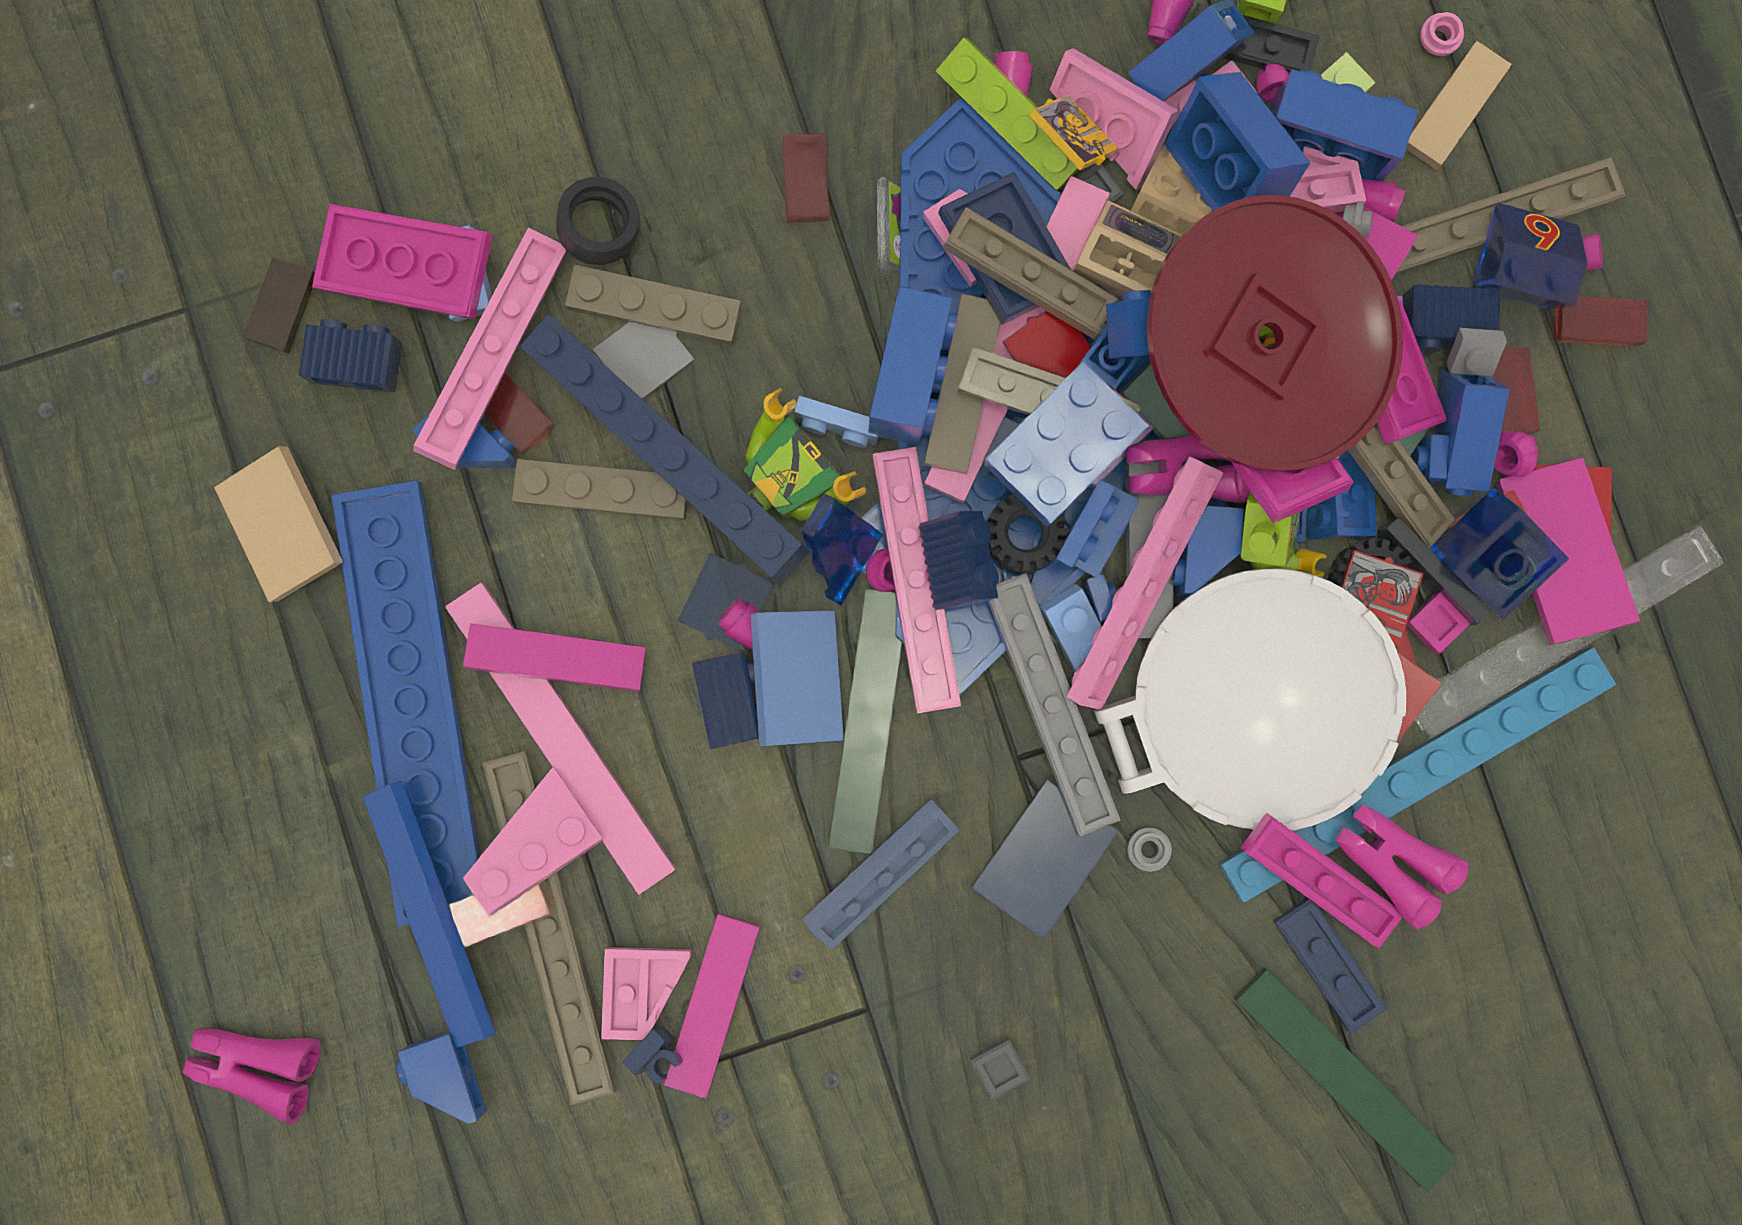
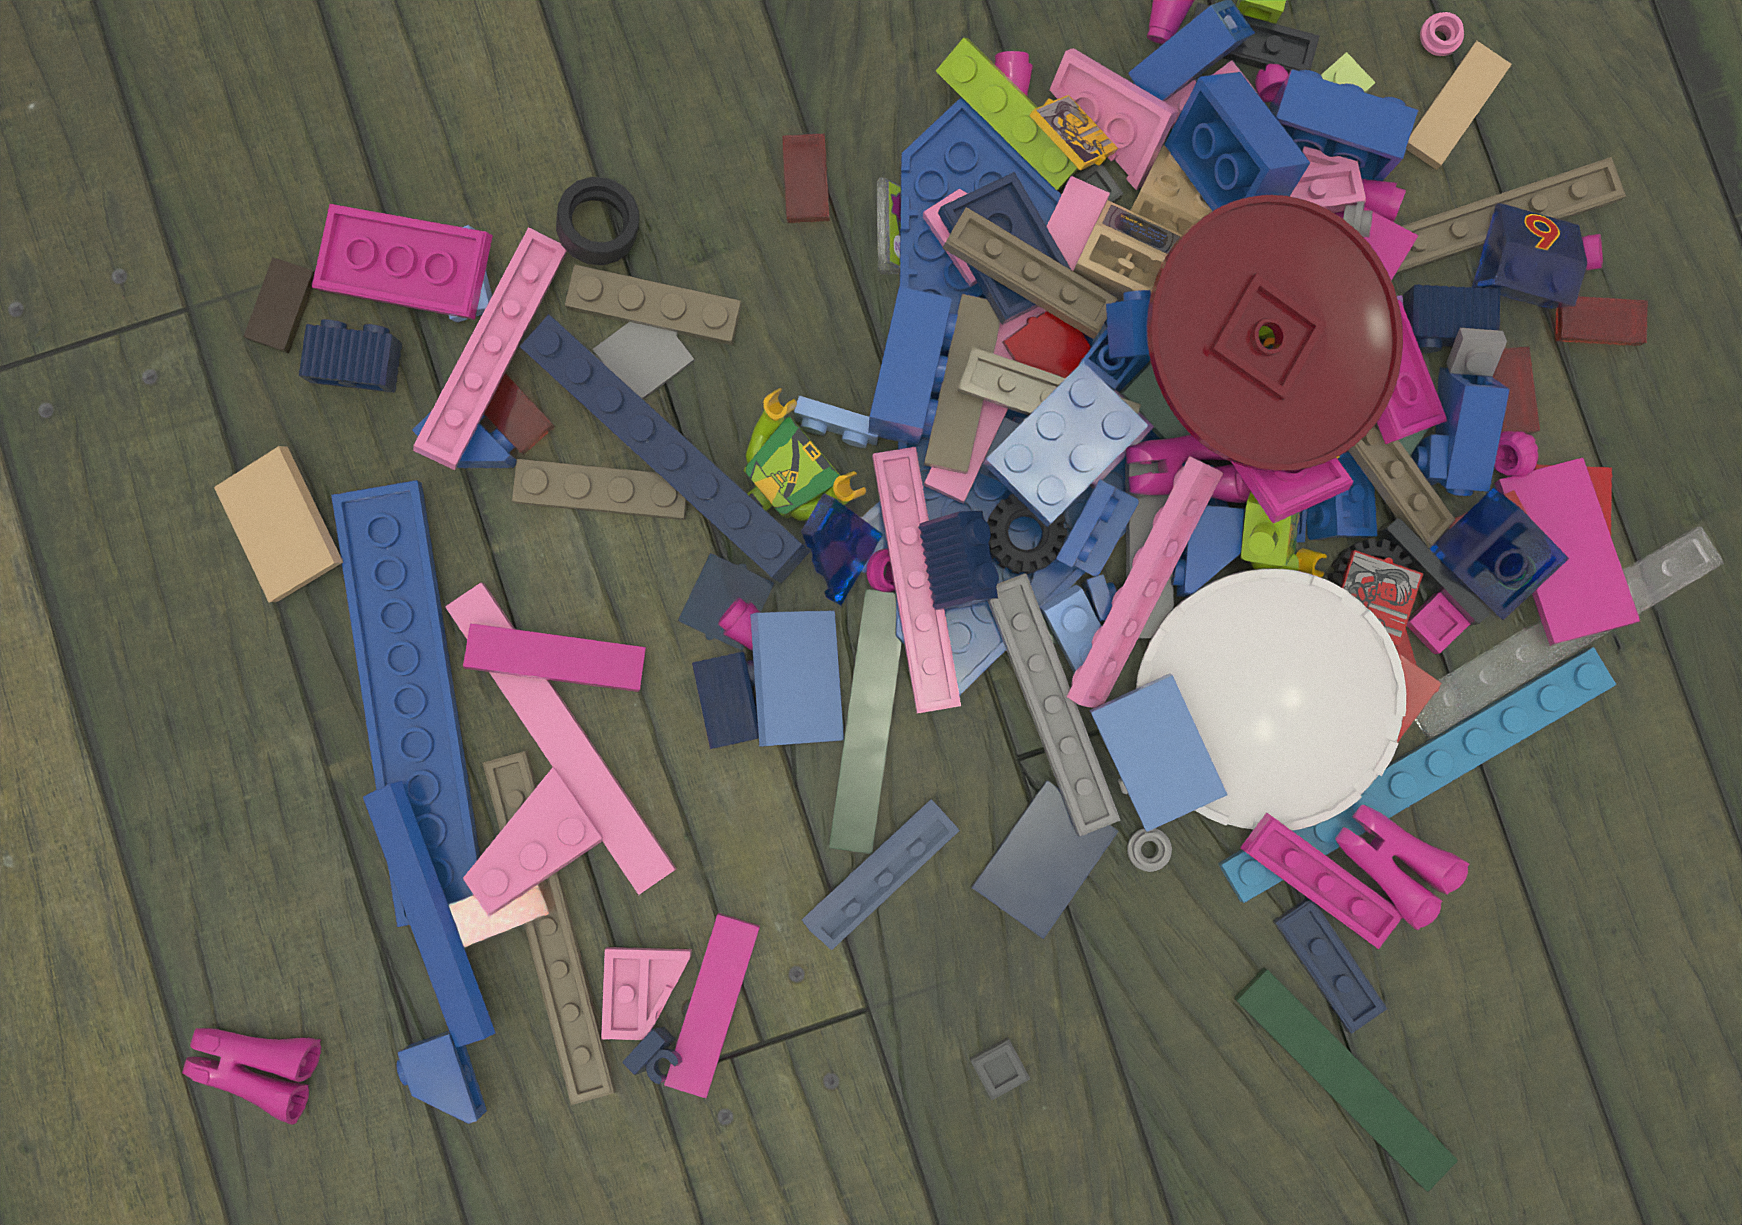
none -> medium blue tile [1089,673,1228,832]

